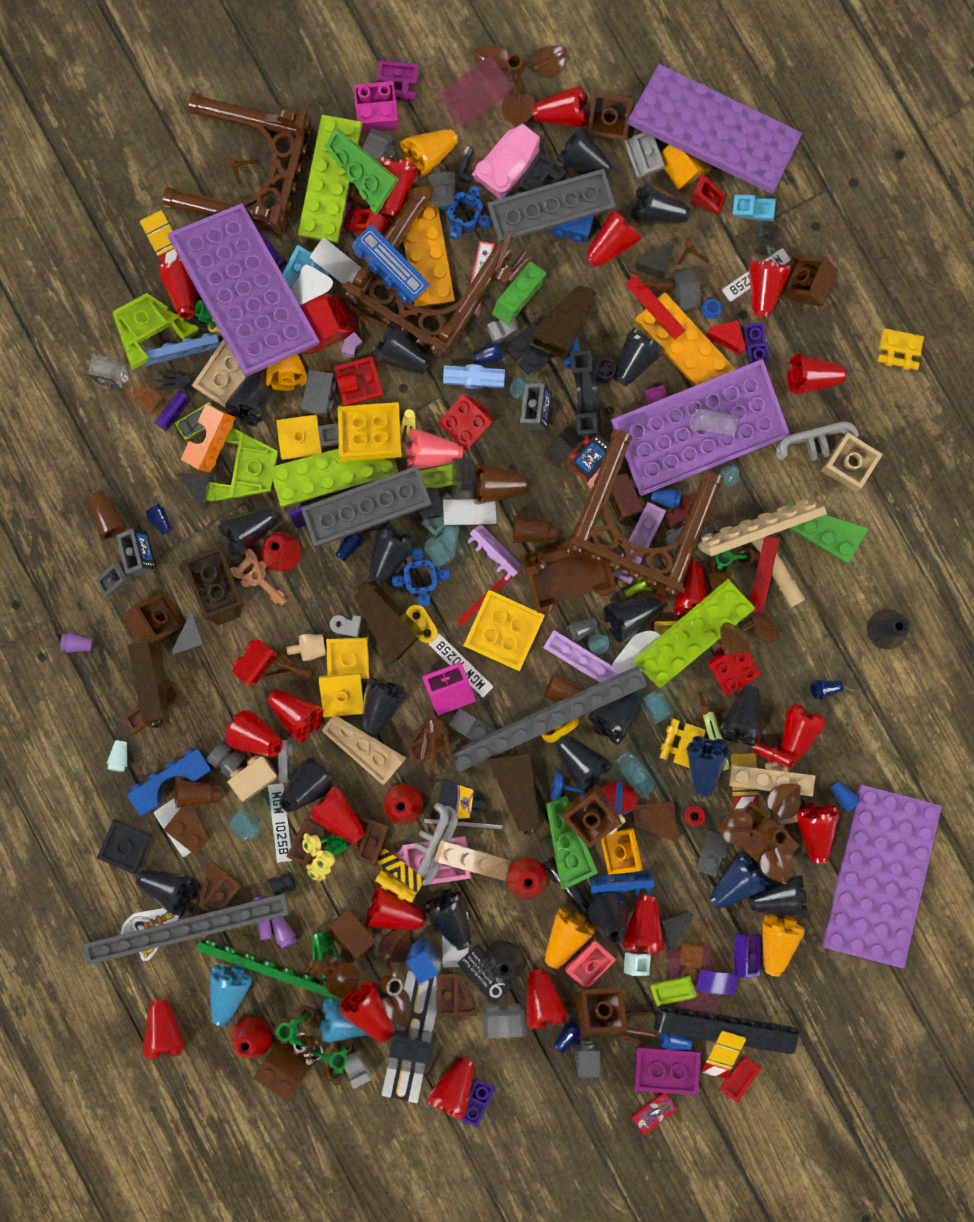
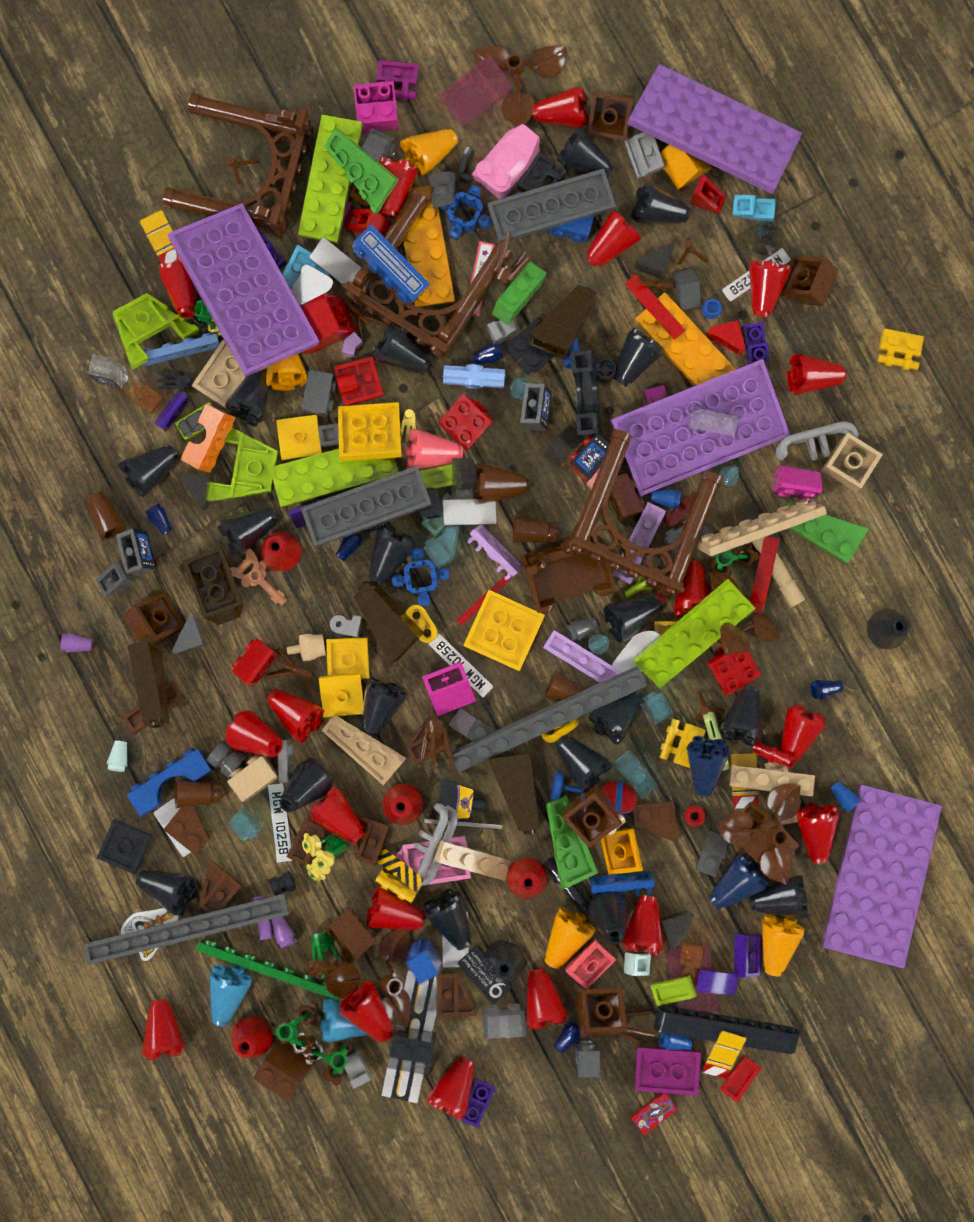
none -> black cone [118,445,179,498]
none -> dark pink slope [772,466,822,501]

